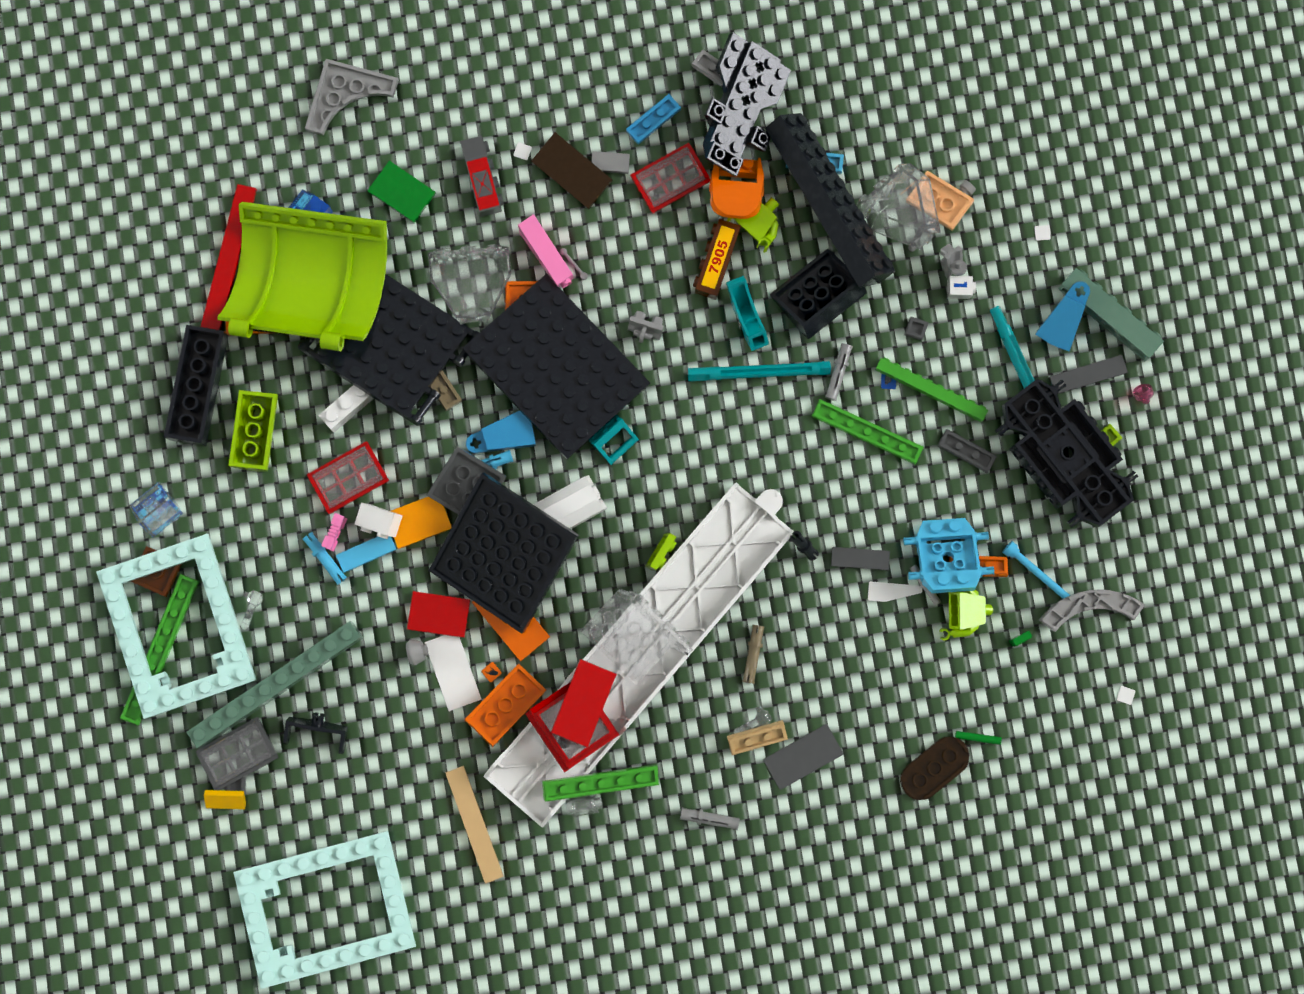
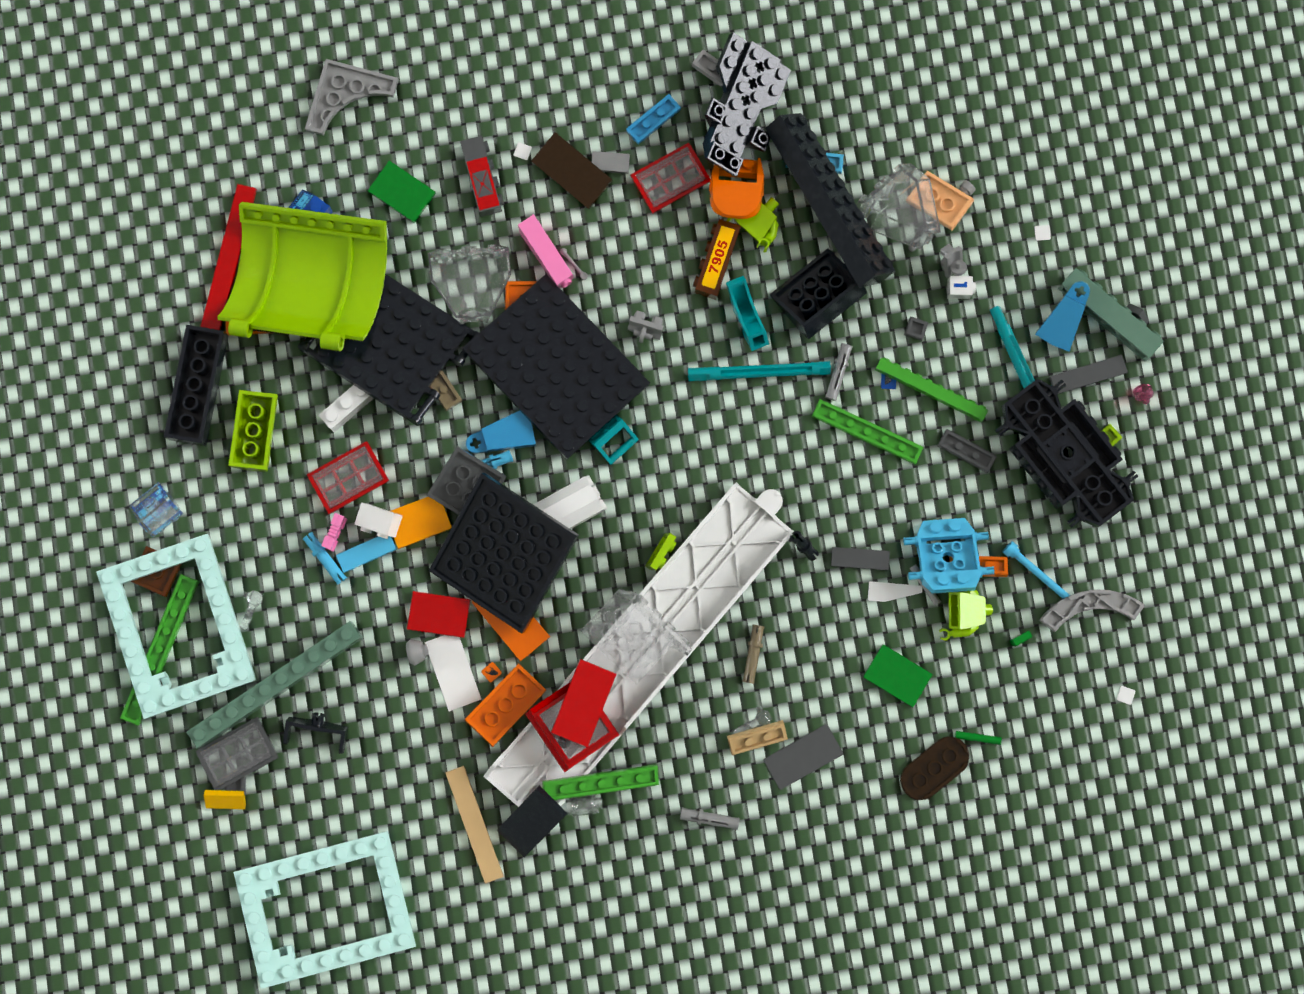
none -> black tile [497,785,568,858]
none -> green tile [863,644,933,708]
none -> dark grey tile [1127,303,1149,324]

